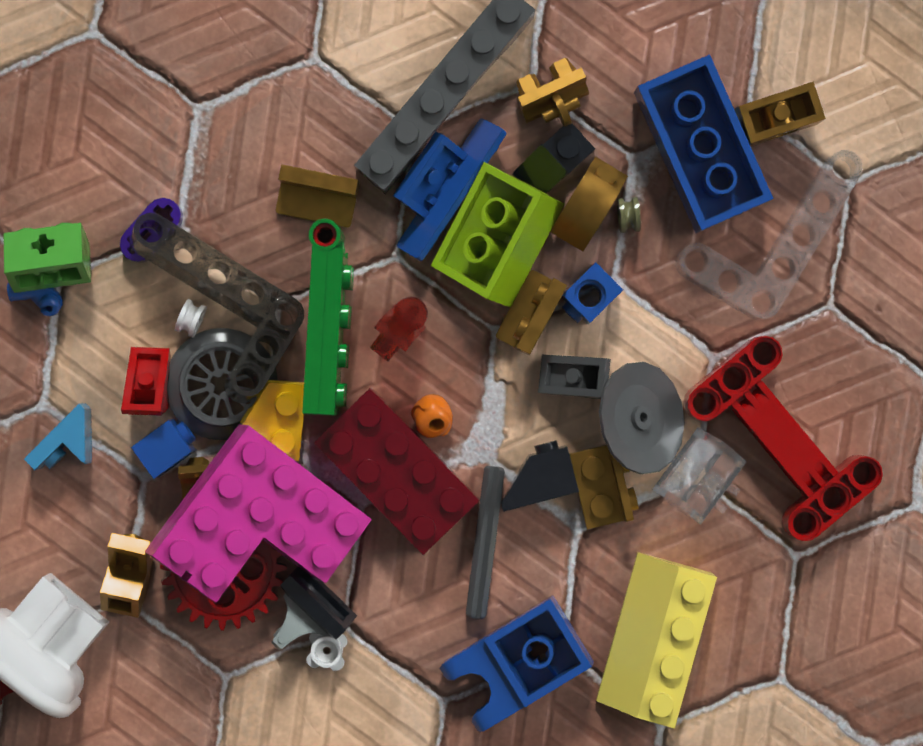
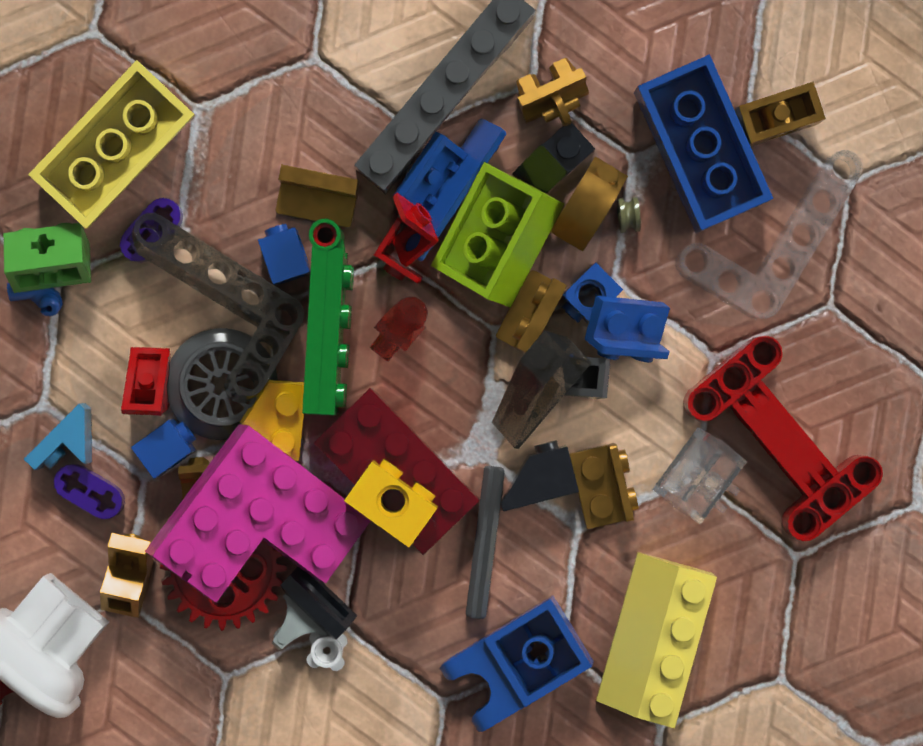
white bush [175,299,207,338] -> none
orange piece [411,394,453,438] -> none
dark grey piece [599,362,685,474] -> none
none -> light yellow slope [28,60,195,229]
none -> dark purple beam [54,464,125,519]
none -> blue brick [258,224,311,286]
none -> yellow brick [344,459,438,547]
none -> red bracket [374,217,423,284]
none -> red bracket [393,193,439,267]
none -> clear smoke slope [492,330,592,449]
none -> blue bracket [585,296,670,363]

